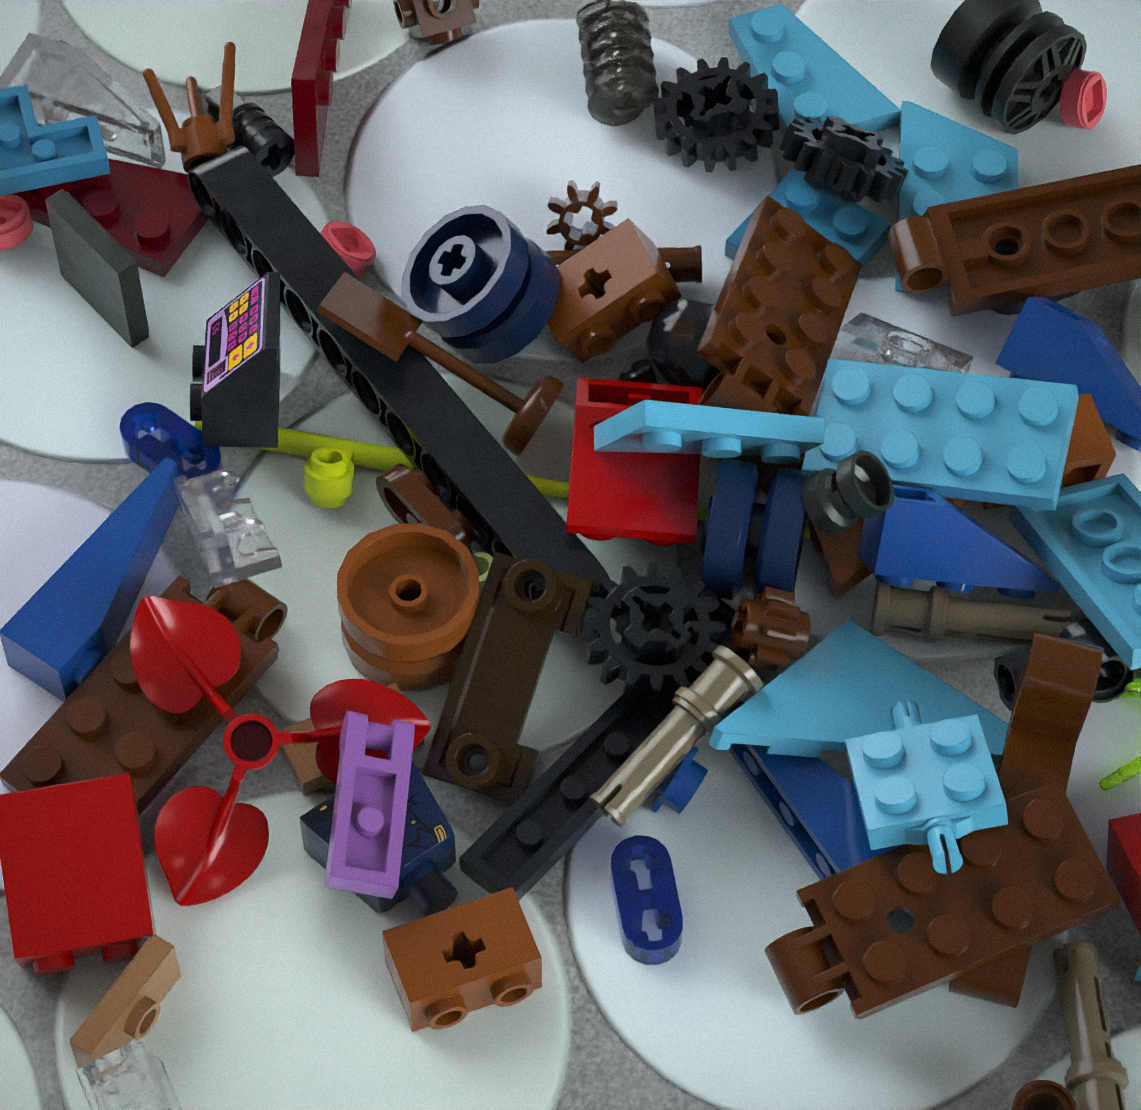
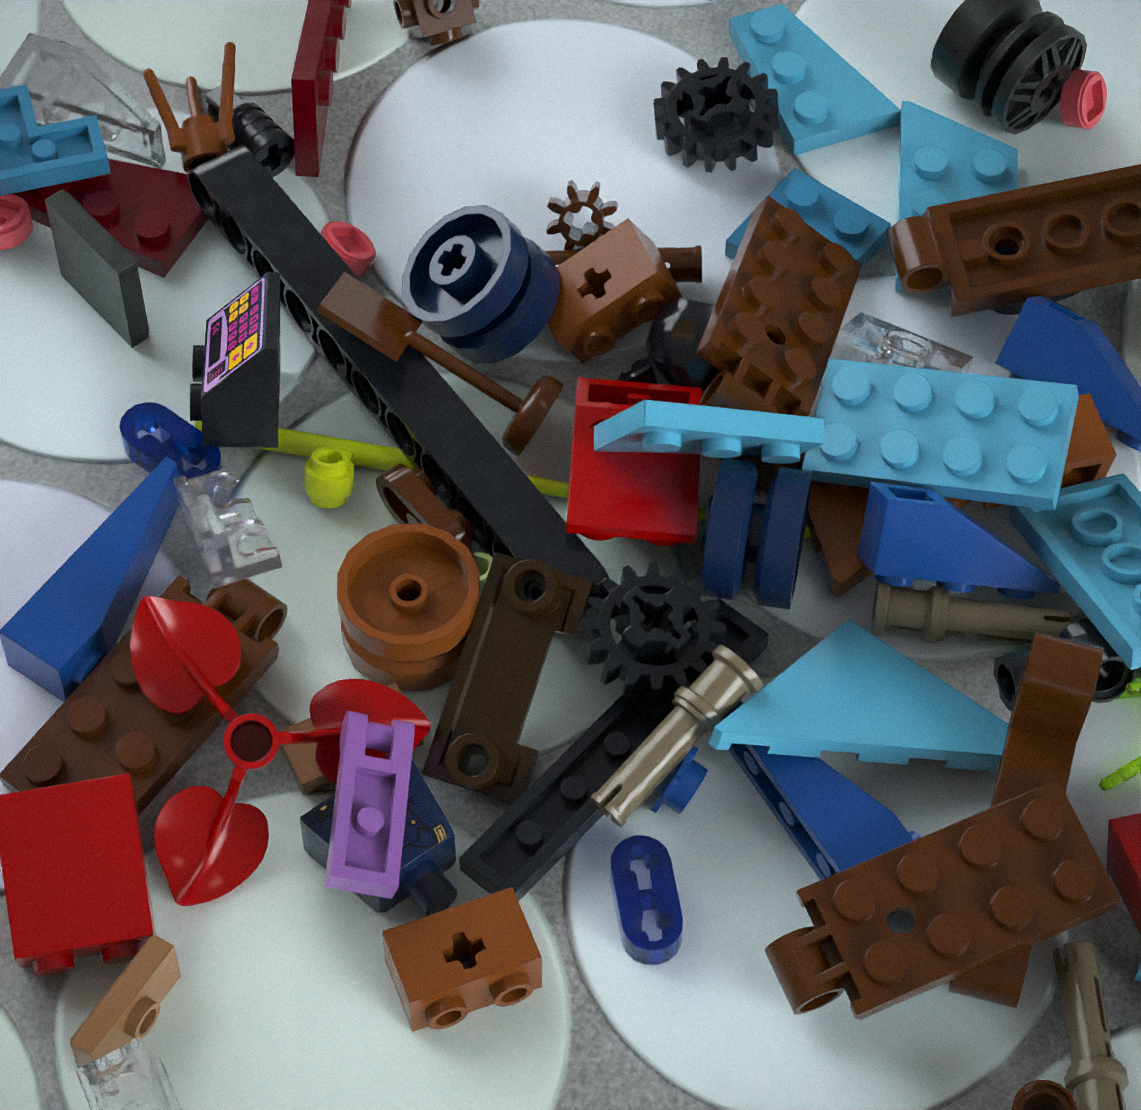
clear smoke piece [576,0,659,127] -> none
reddish brown gear [731,586,810,672] -> none
black gear [779,116,908,203] -> none
pearl dark grey wheel [802,450,894,535] -> none
medium azure plate [845,698,1008,874] -> none

